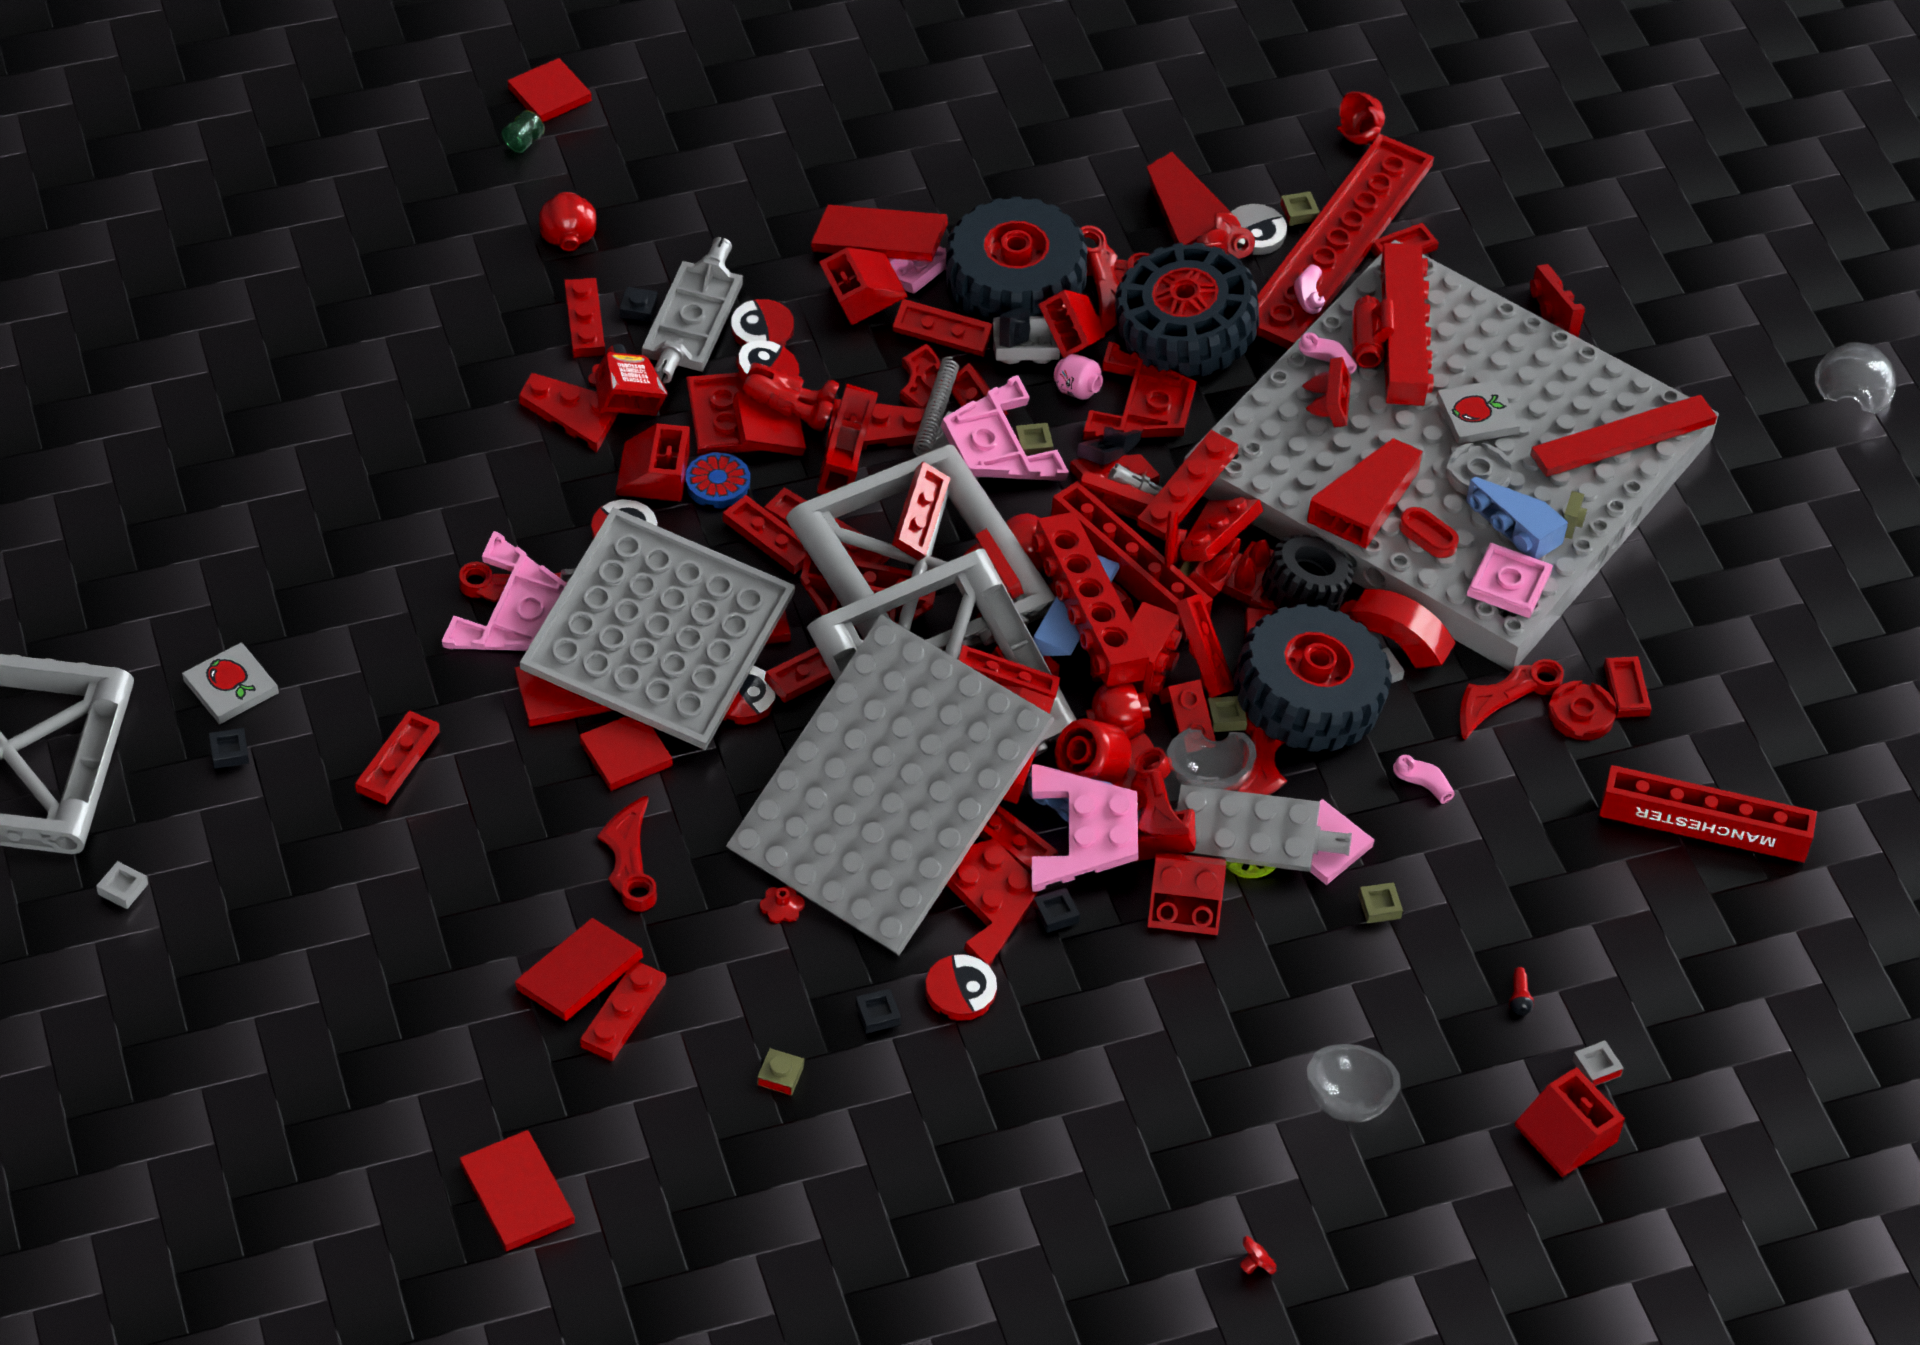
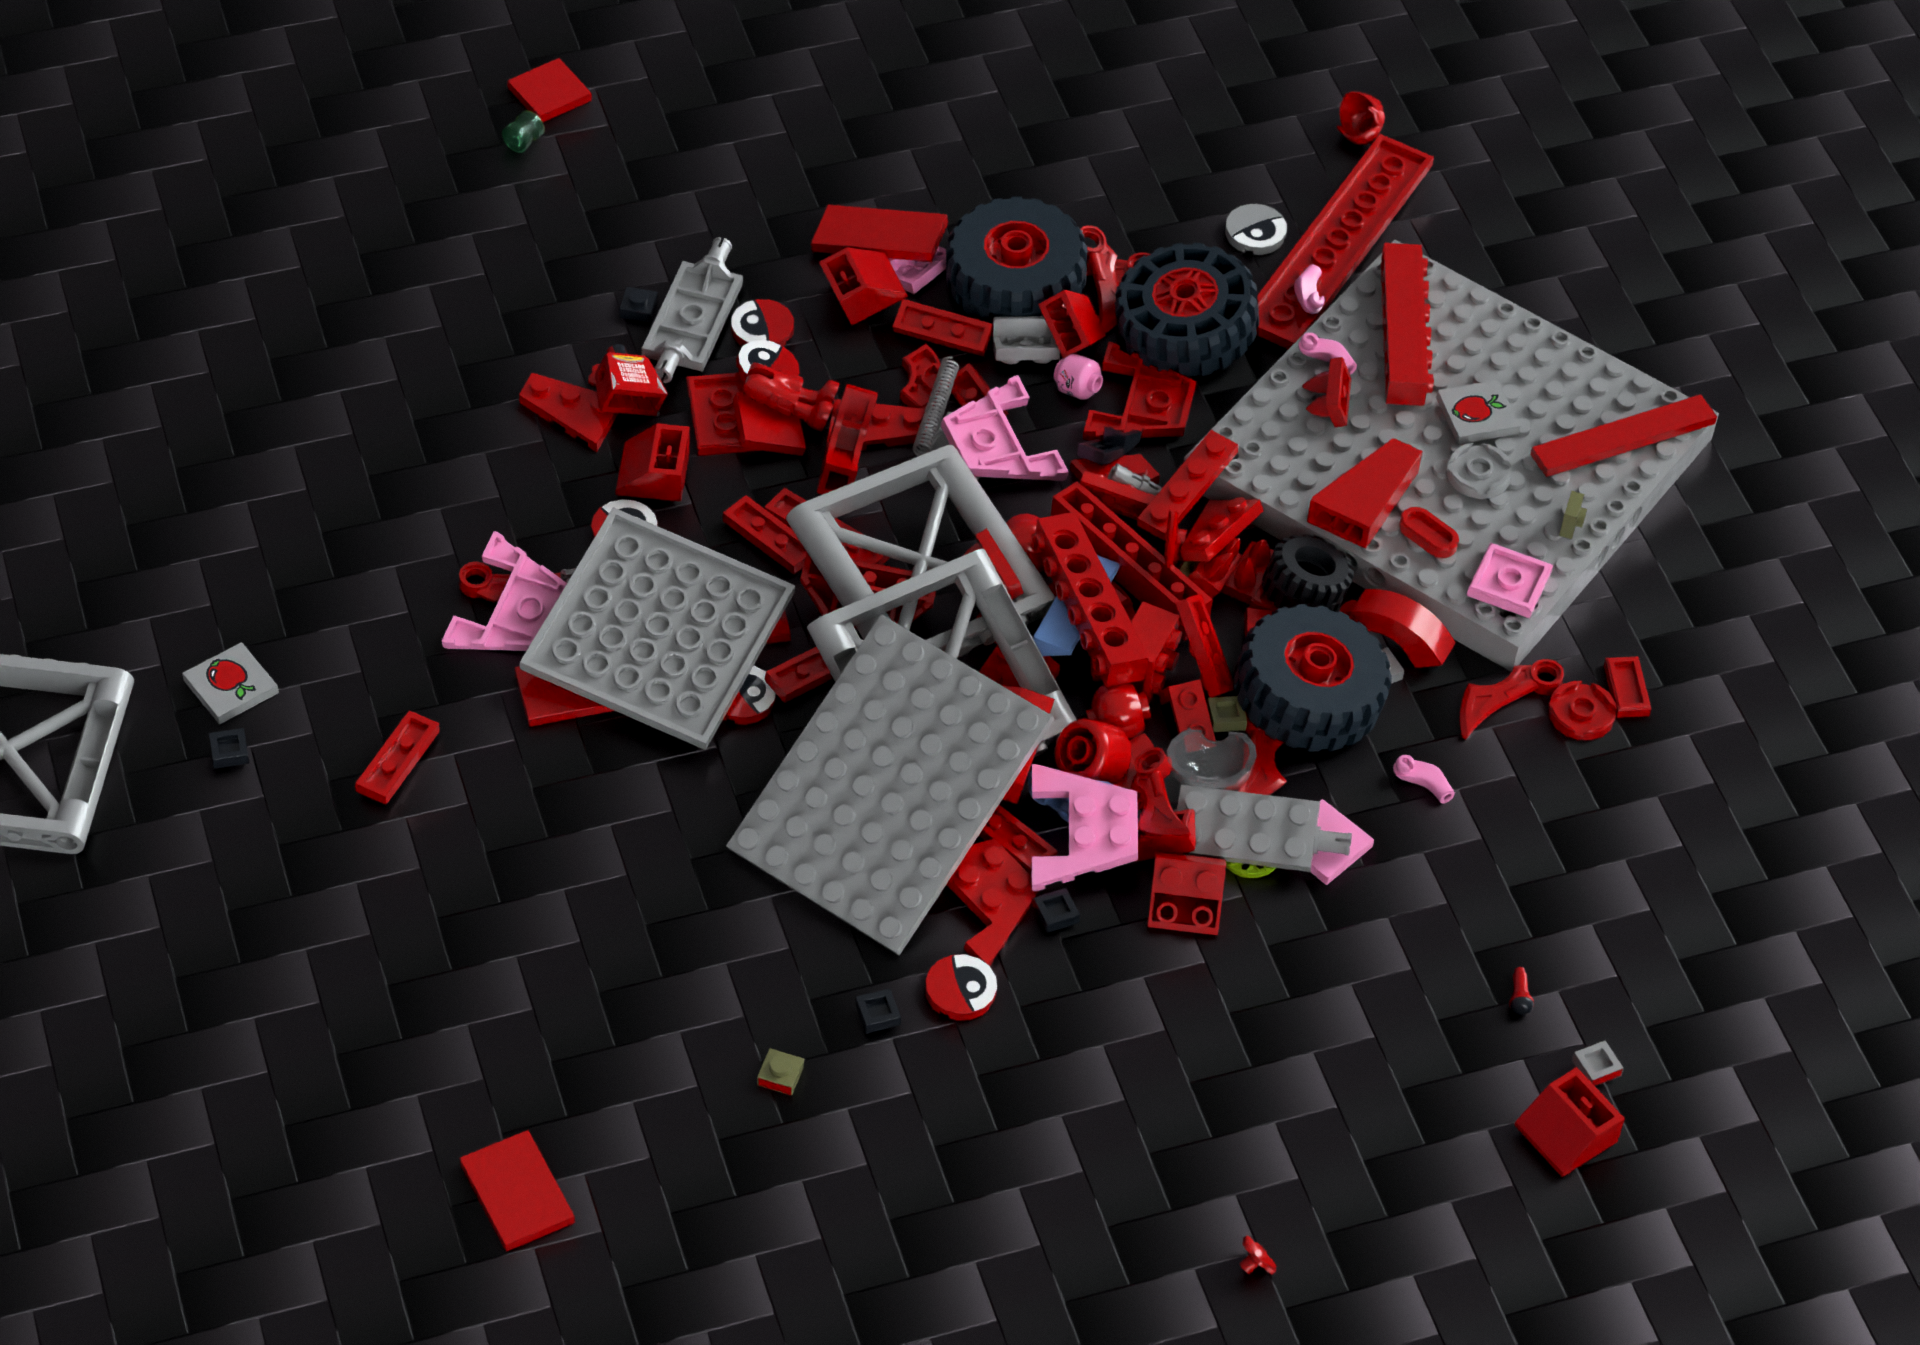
light grey plate [96,861,148,909] -> none
red tile [515,918,644,1021] -> none
red plant [539,192,597,251] -> none
red plate [565,278,605,358] -> none
red tile [579,716,673,791] -> none
red plate [580,961,666,1062] -> none
red piece [597,796,657,912] -> none
tile [685,452,750,509] -> none
red plant [760,886,805,923] -> none
plate [891,461,950,561] -> none
red plate [958,645,1060,699] -> none
black plate [999,307,1031,348] -> none
olive plate [1015,423,1054,456] -> none
red slope [1147,152,1232,245] -> none
red plate [1196,212,1255,259] -> none
olive plate [1280,191,1320,226] -> none
clear cylinder [1307,1044,1401,1123] -> none
red piece [1352,295,1395,368] -> none
olive plate [1358,882,1403,924] -> none
red tile [1370,223,1439,258] -> none
medium blue slope [1466,477,1568,559] -> none
red wing [1530,264,1585,338] -> none
red brick [1599,765,1817,863] -> none
clear cylinder [1815,342,1896,414] -> none

